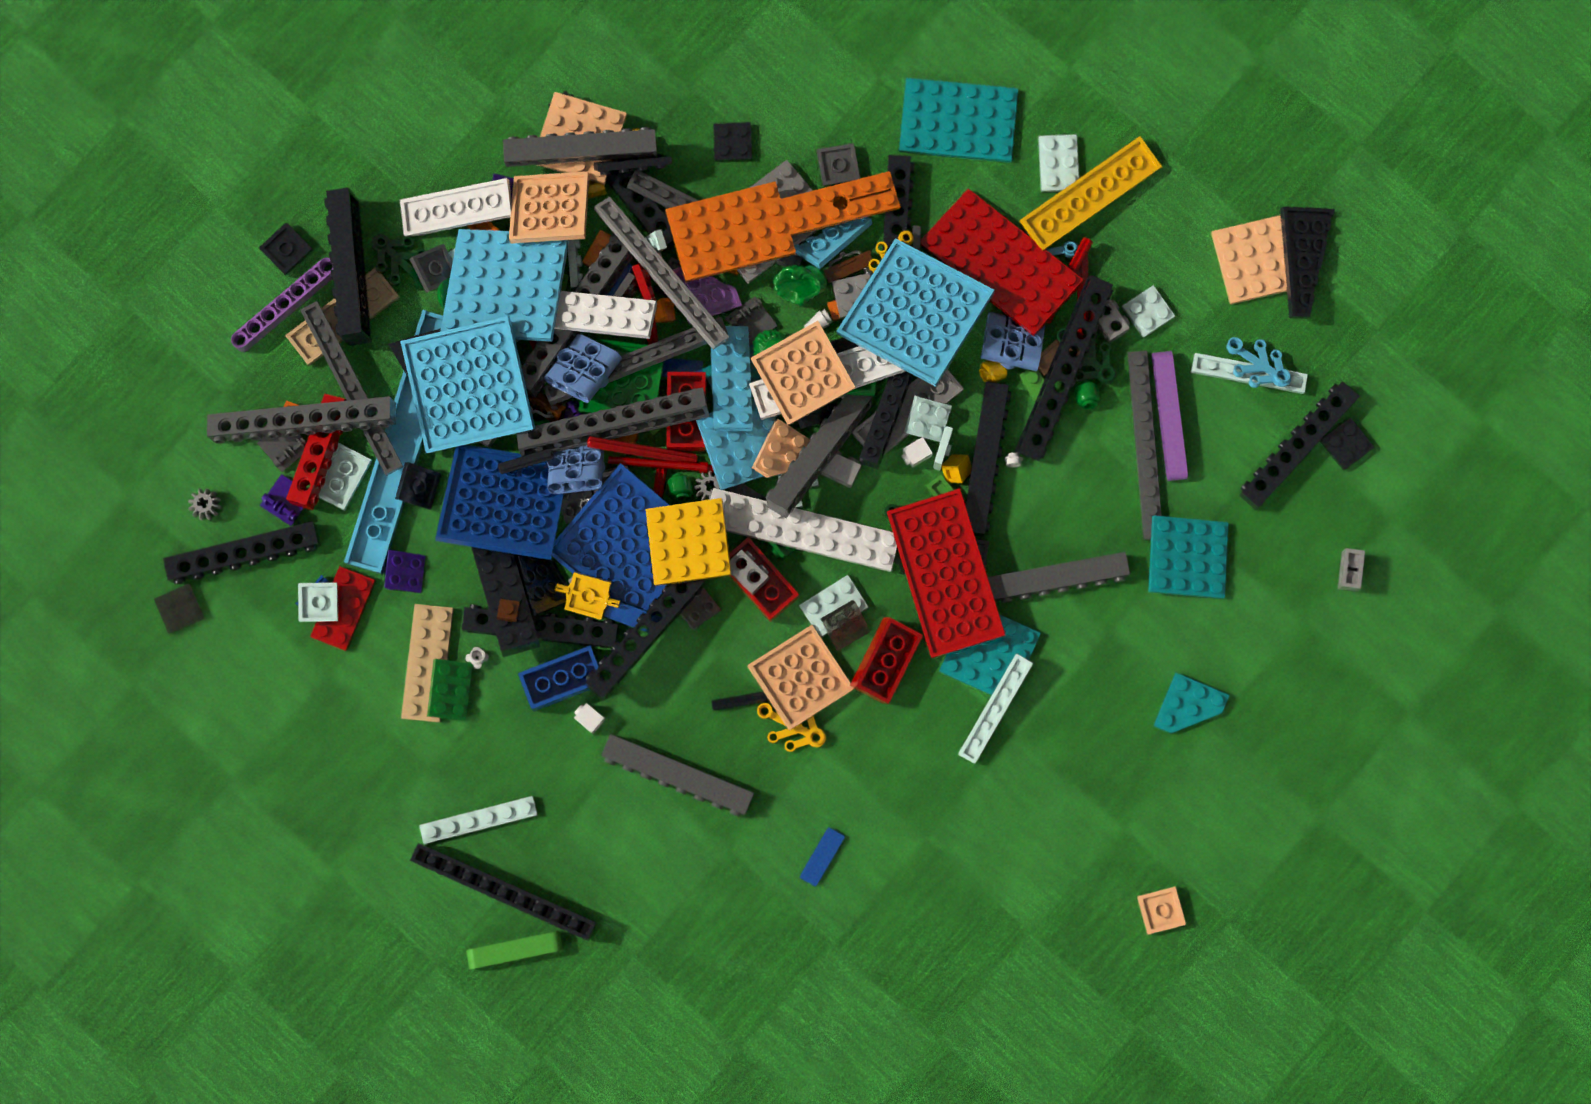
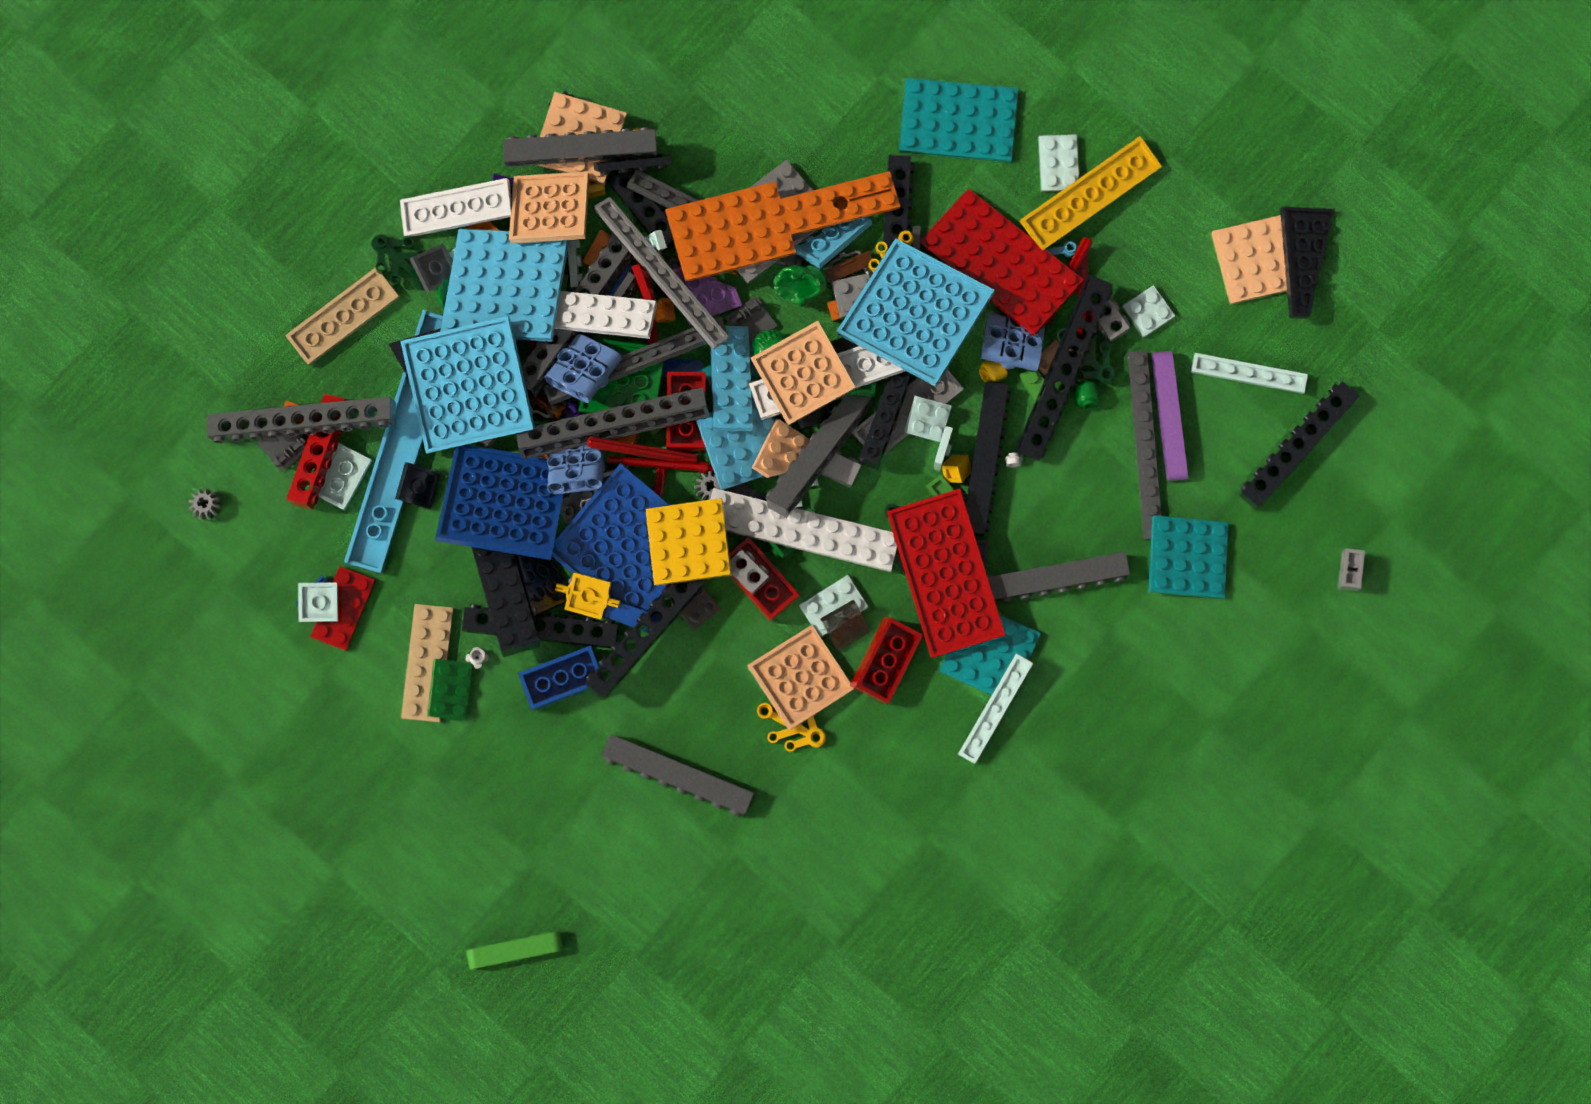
clear smoke plate [154,583,205,634] -> none
black brick [163,521,321,585] -> none
medium lavender beam [231,257,333,352] -> none
black plate [259,222,313,276] -> none
dark purple hinge [260,474,306,526] -> none
dark grey plate [300,301,403,476] -> none
black brick [324,187,372,346] -> none
dark purple hinge [384,550,425,593] -> none
black brick [410,843,597,941] -> none
light aqua plate [419,796,537,844] -> none
reddish brown plate [497,599,520,622] -> none
black axle [498,448,554,474] -> none
white brick [574,703,605,734] -> none
green head [667,473,693,503] -> none
black axle [711,691,768,711] -> none
black plate [713,122,752,162] -> none
blue piece [800,828,844,886] -> none
white cone [804,309,833,329] -> none
dark grey plate [817,143,860,187] -> none
white brick [901,437,932,468] -> none
light nougat plate [1137,887,1186,935] -> none
teal plate [1153,673,1229,734] -> none
medium azure plant [1226,337,1291,388] -> none
black plate [1320,417,1374,471] -> none

